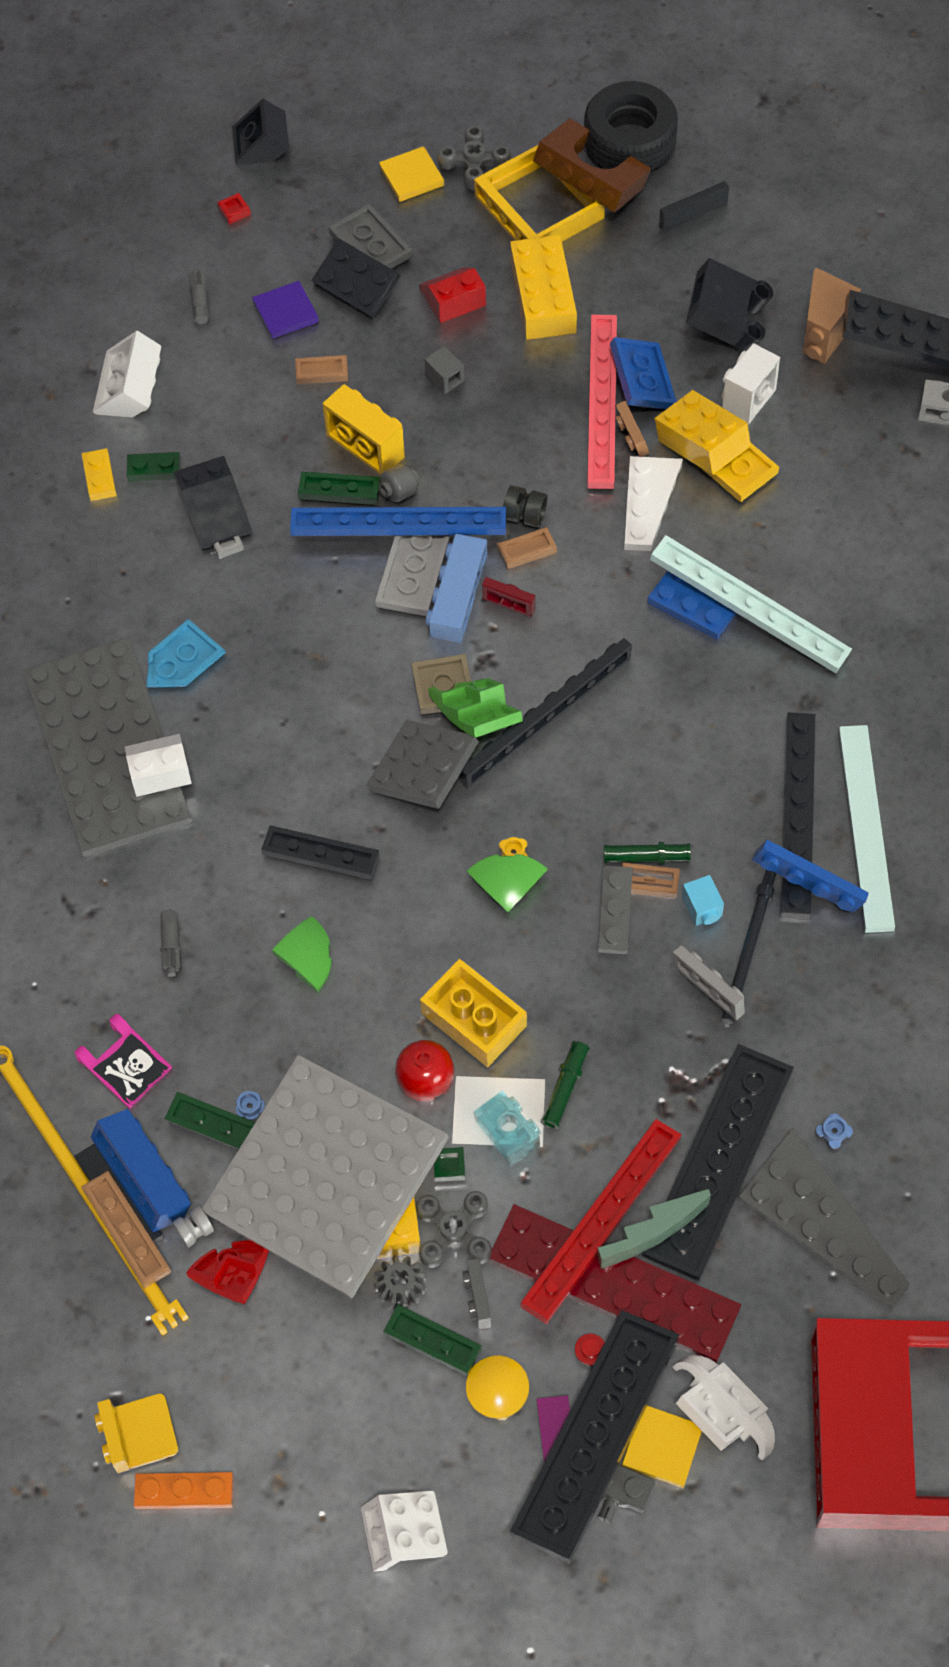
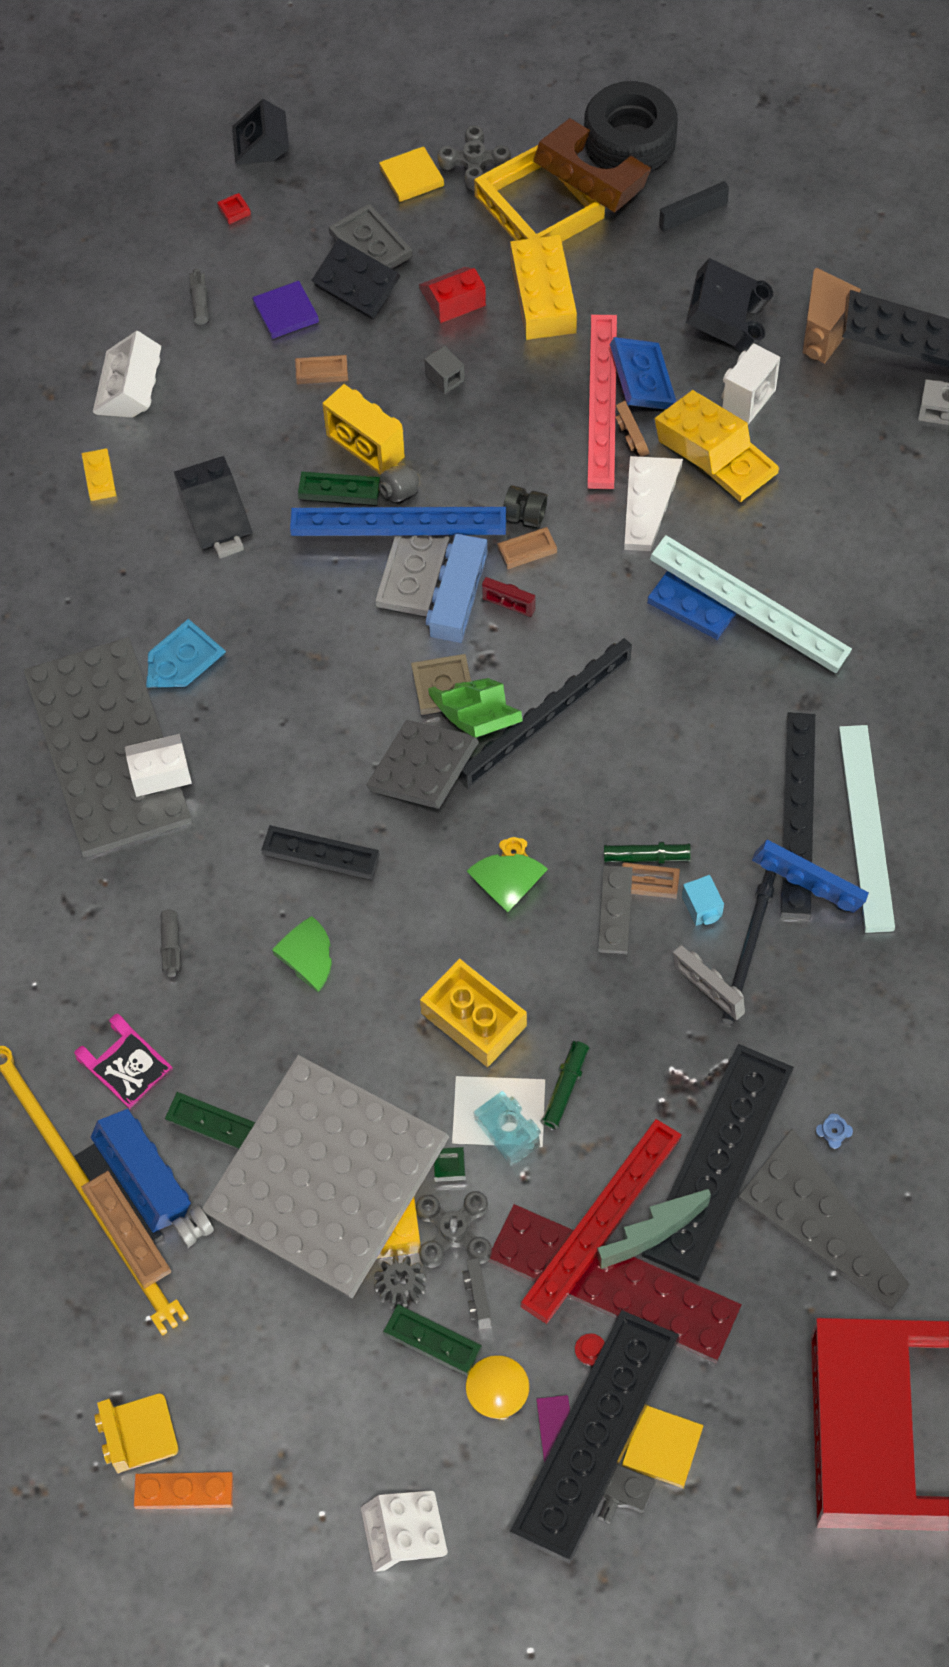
dark green plate [126,452,181,482] -> none
red brick [186,1240,269,1304] -> none
medium blue plate [235,1091,265,1120] -> none
red cylinder [395,1040,455,1102] -> none
white plate [673,1355,775,1460] -> none

